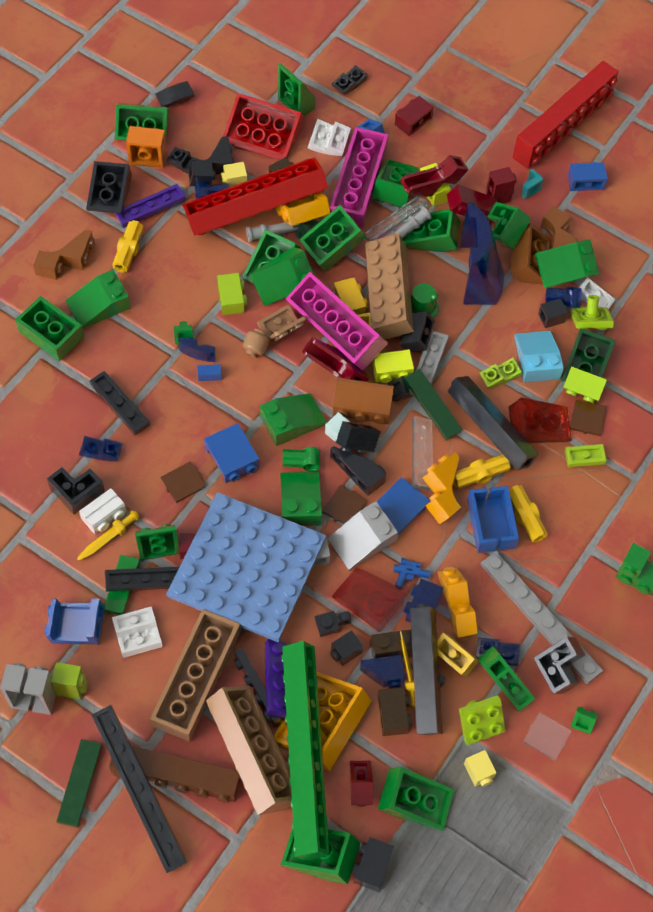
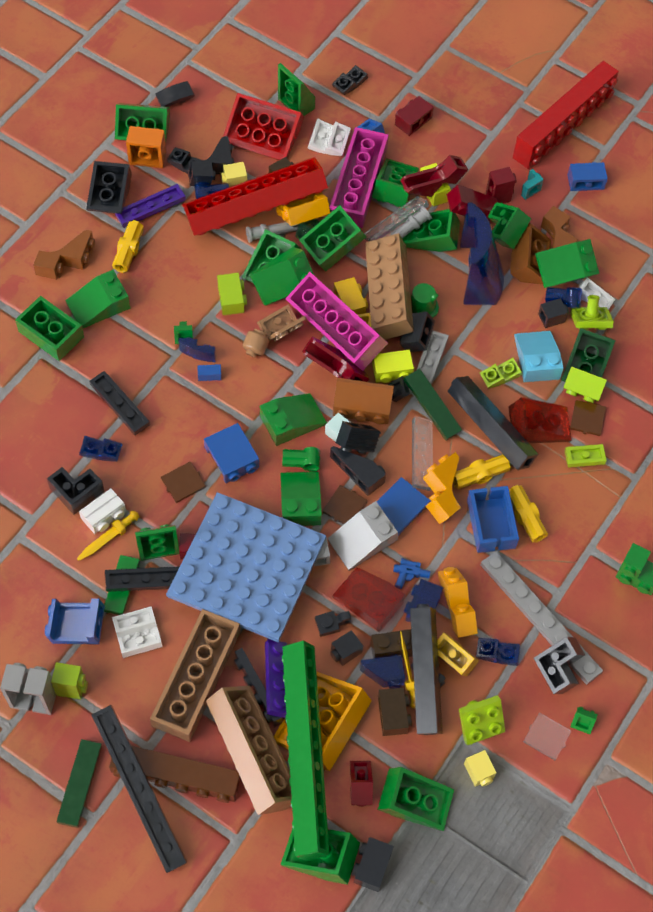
green slope [478,646,535,712] -> none

